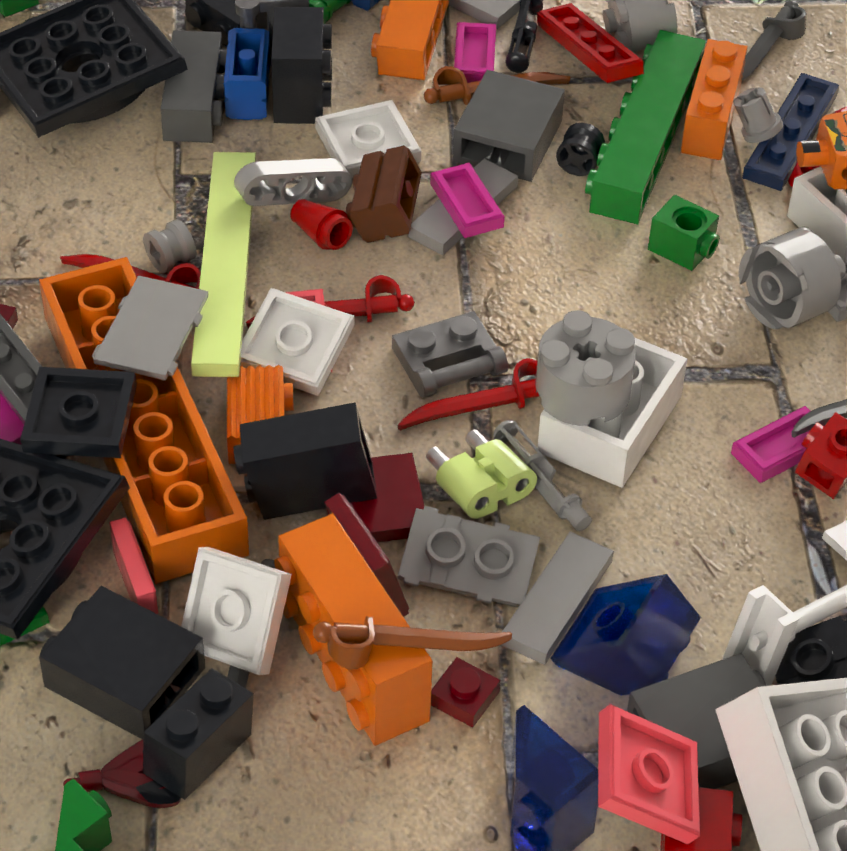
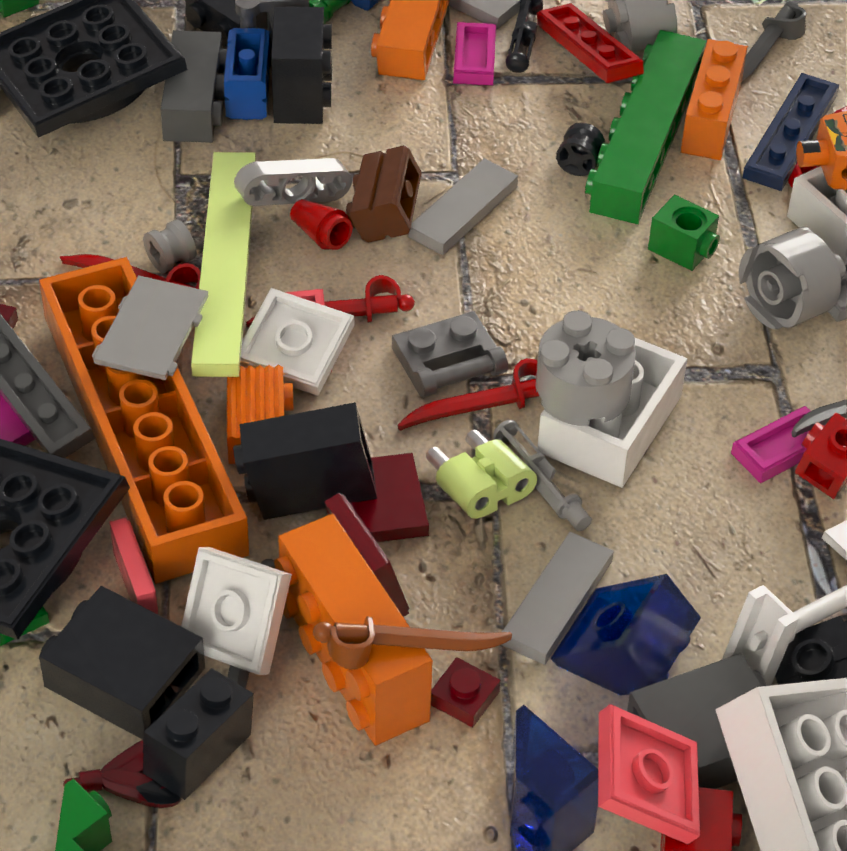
black plate [20,367,137,458] -> none
white tile [315,100,422,178] -> none
light grey piece [397,506,540,608] -> none
dark orange sword [424,66,571,105] -> none
dark pink tile [430,162,505,238] -> none
dark grey brick [453,70,565,182] -> none
light grey bush [734,88,783,143] -> none

